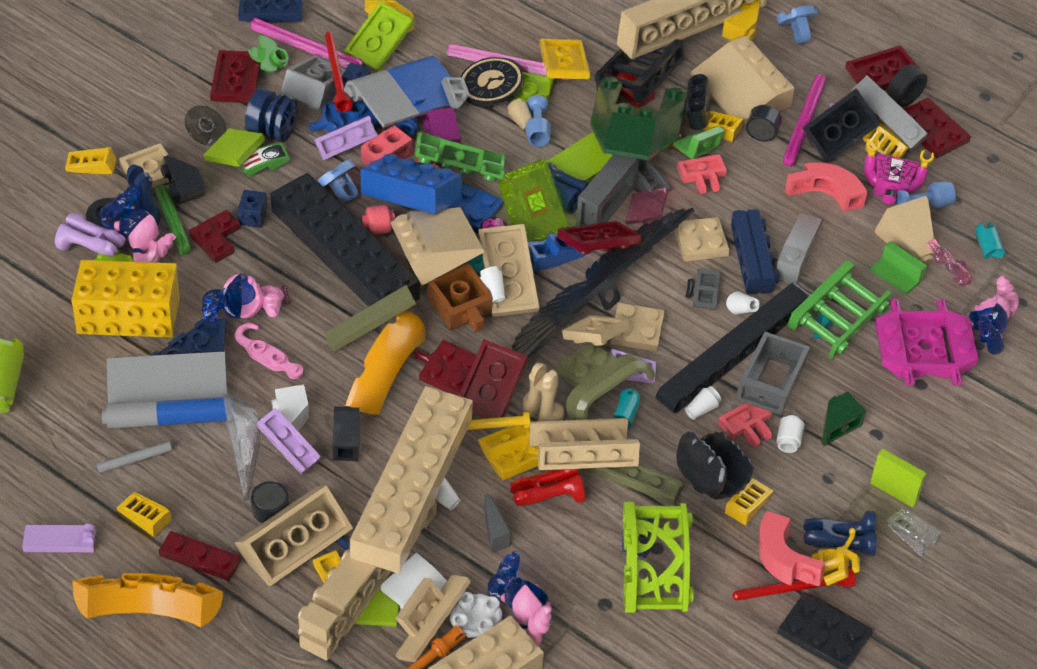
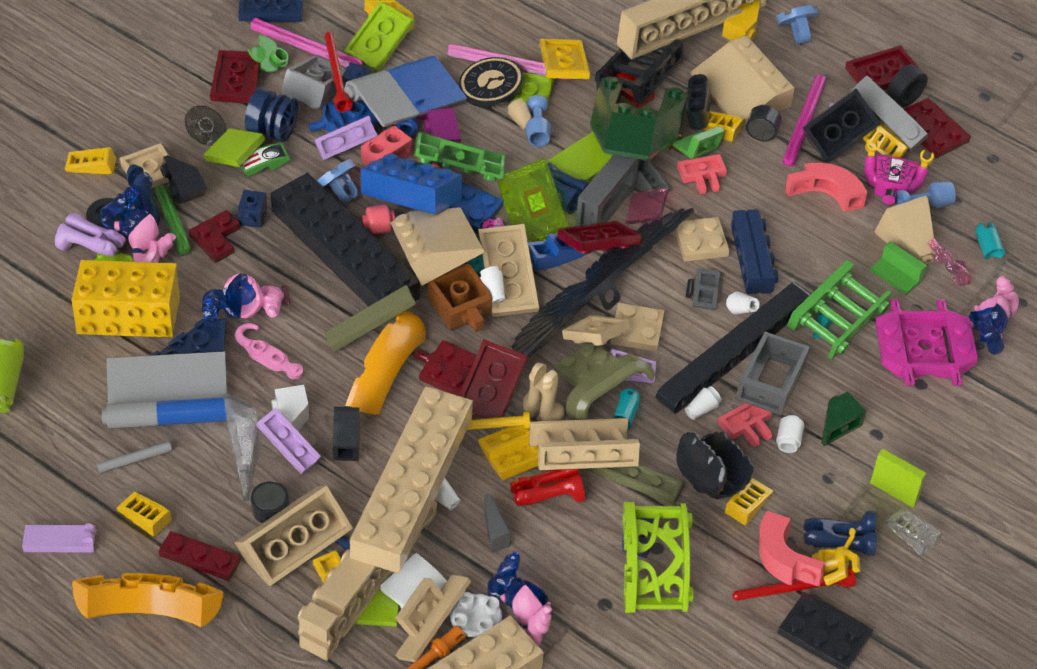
light grey tile [441,77,469,113] -> none
light grey slope [776,213,822,284] -> none

